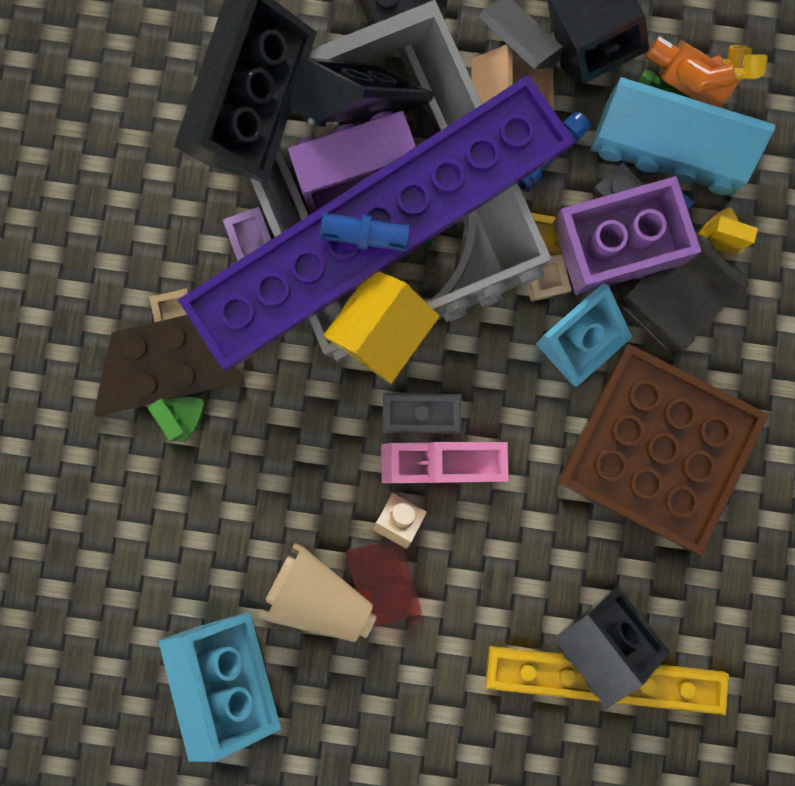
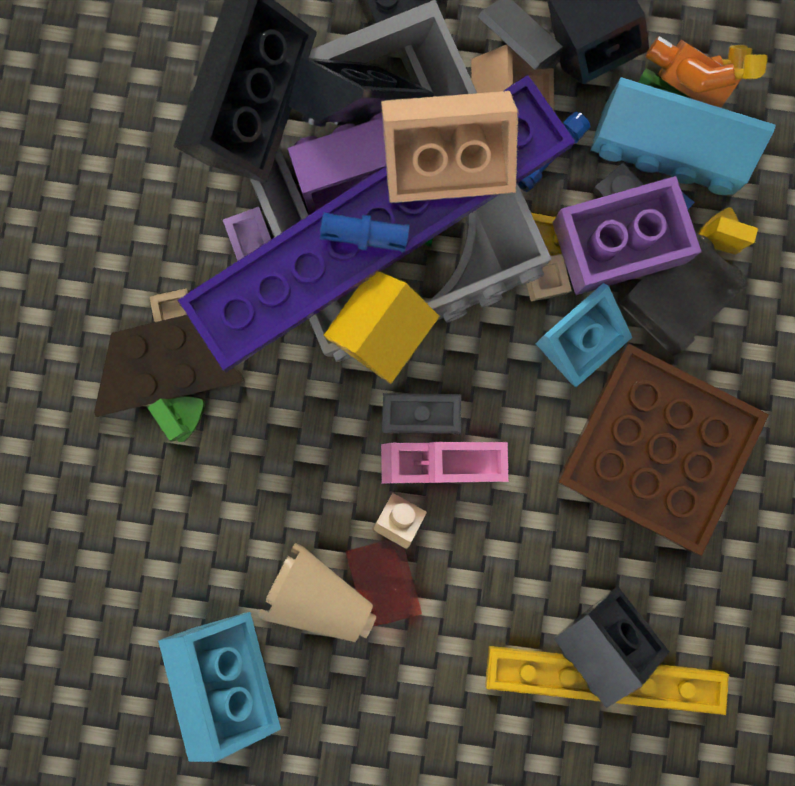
none -> light nougat slope [381,91,518,203]

